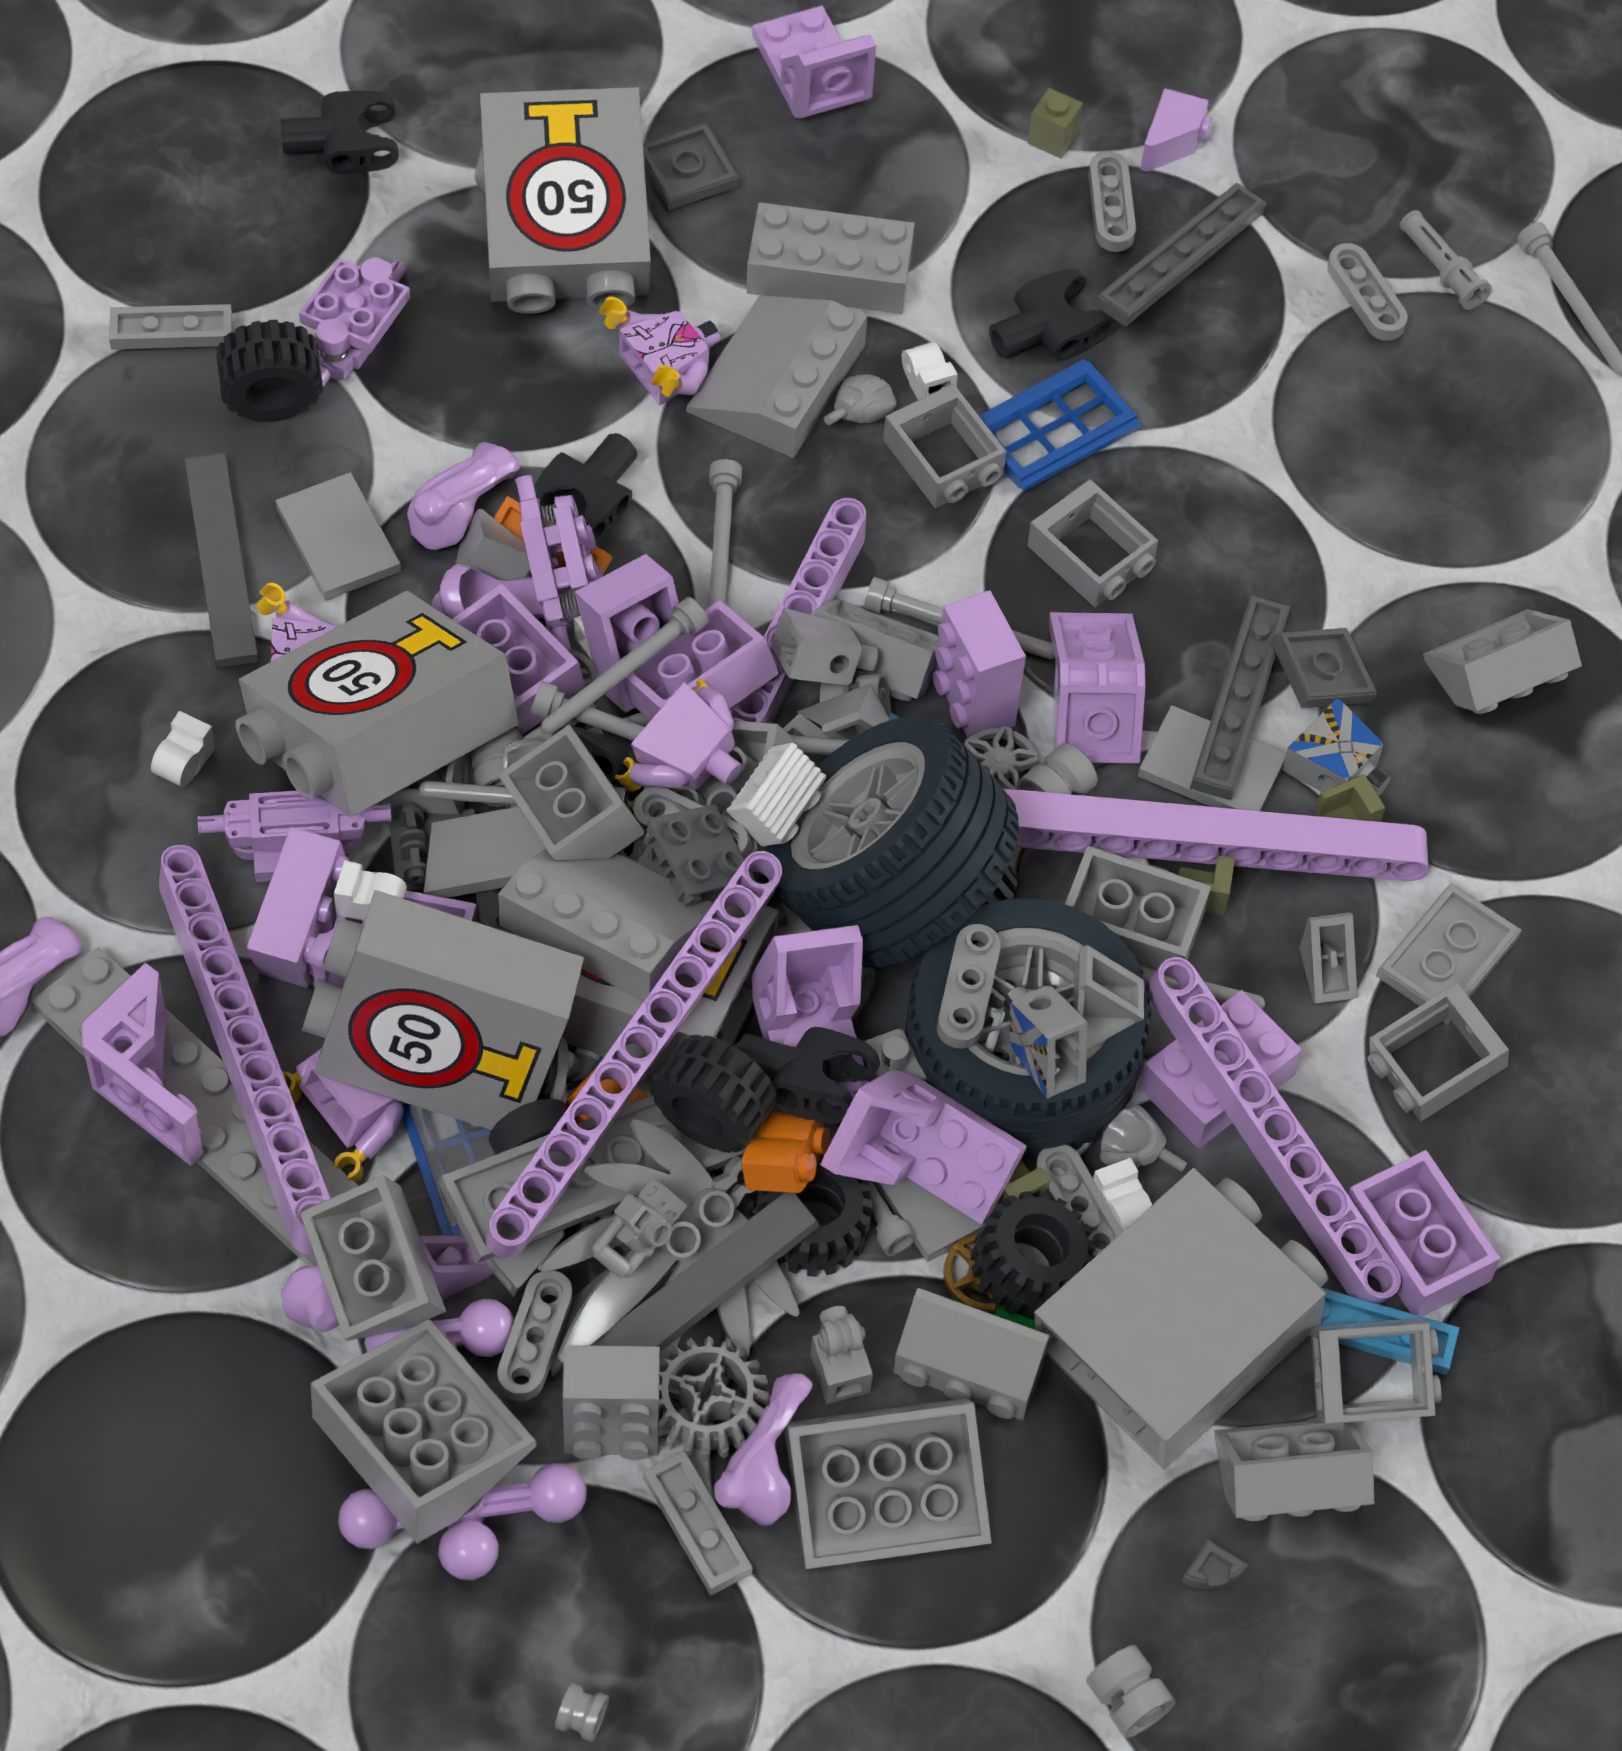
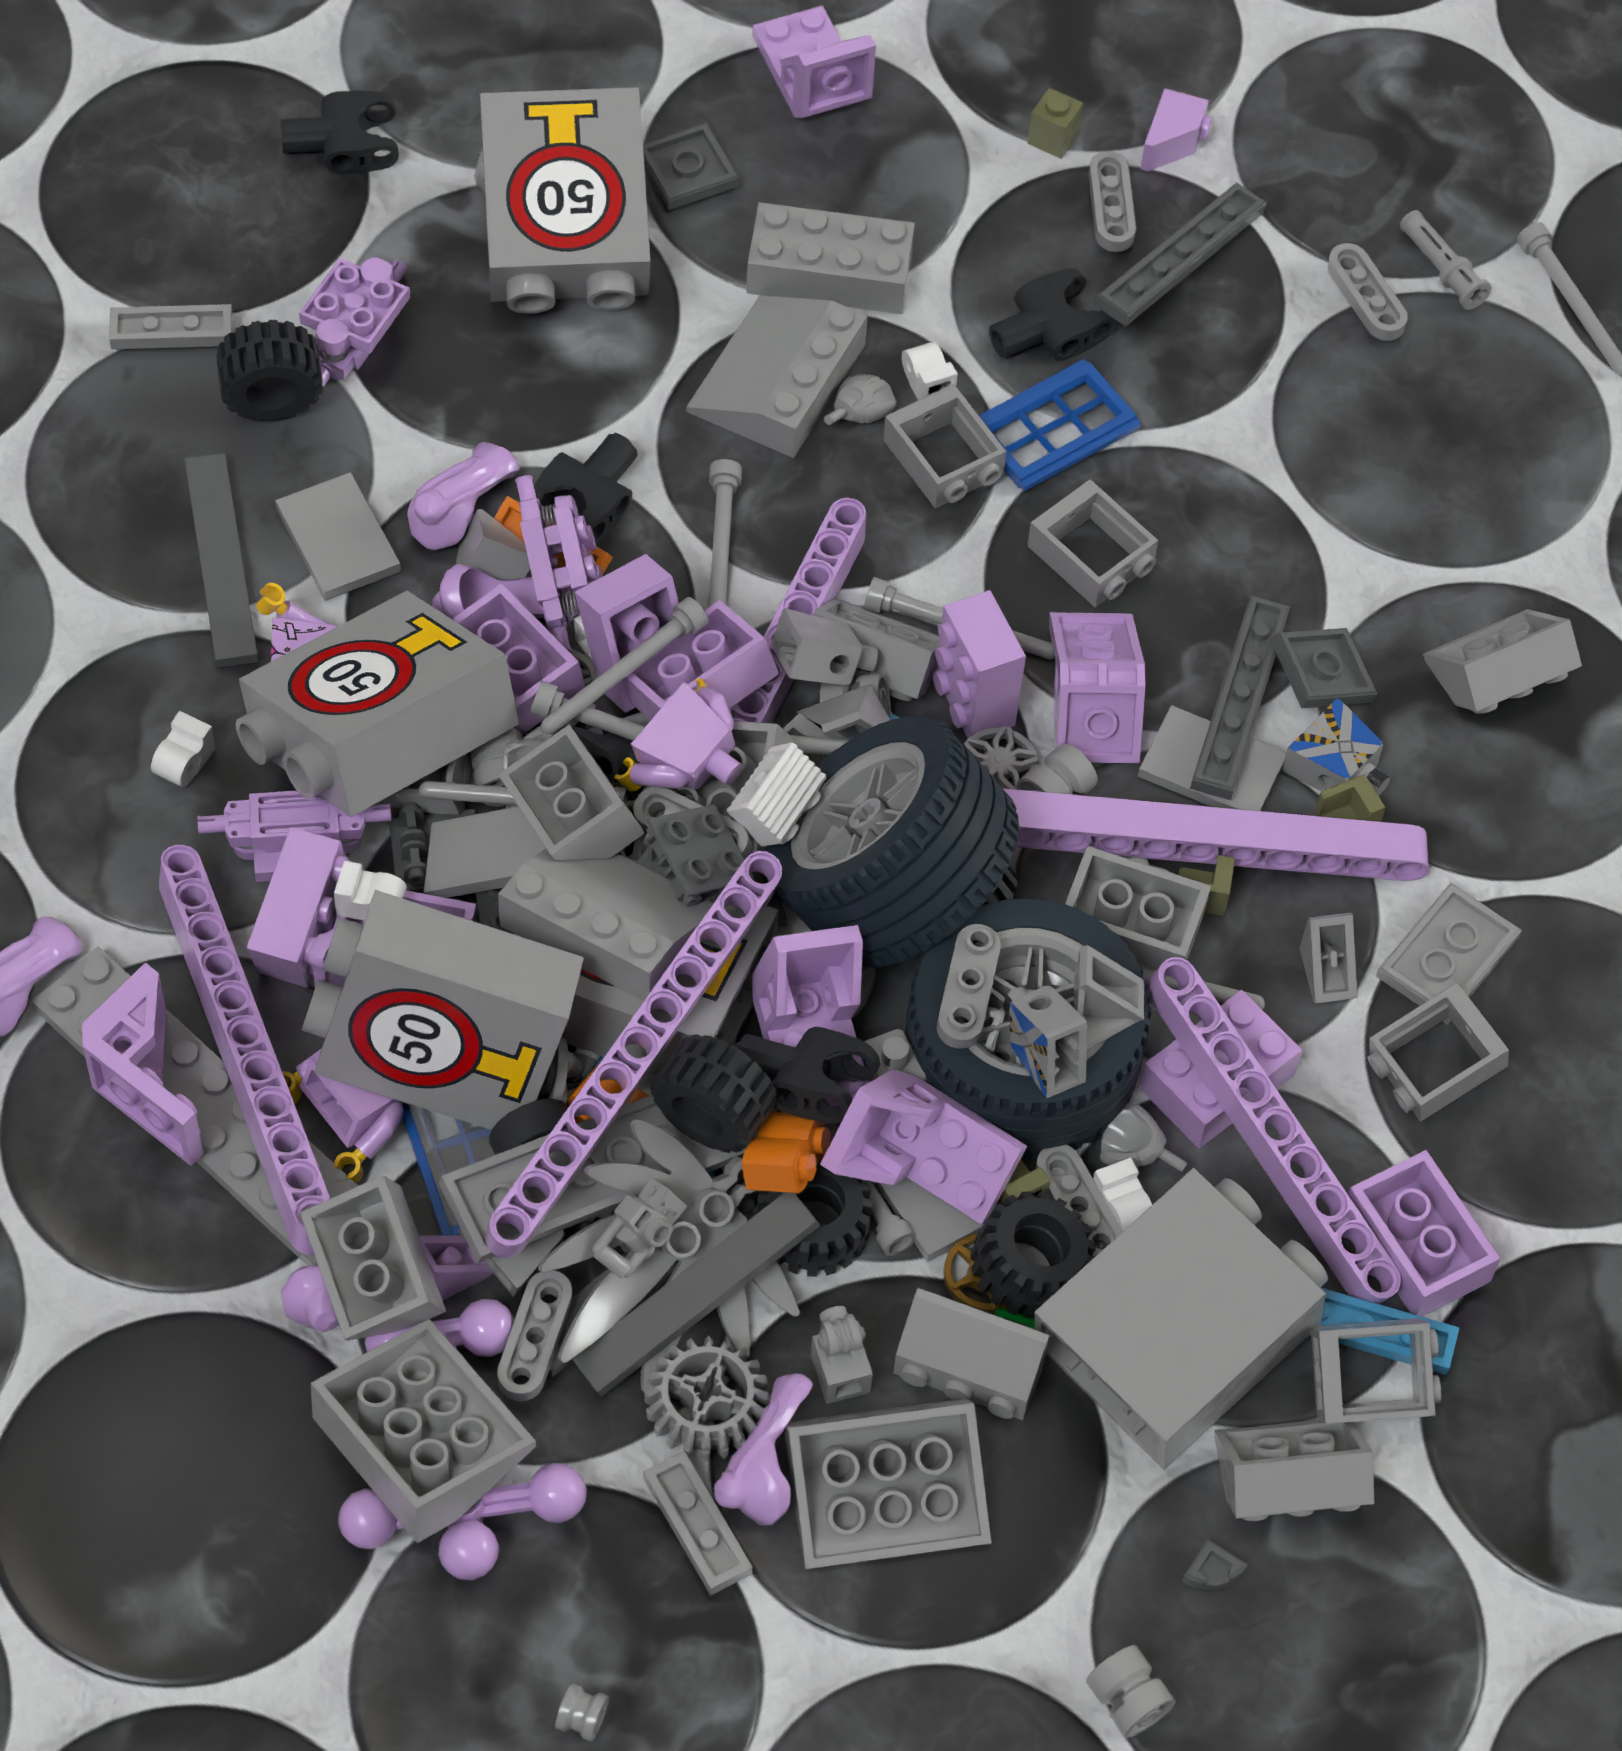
light grey brick [563,1345,660,1460] -> none
lavender torso [598,297,720,406] -> none

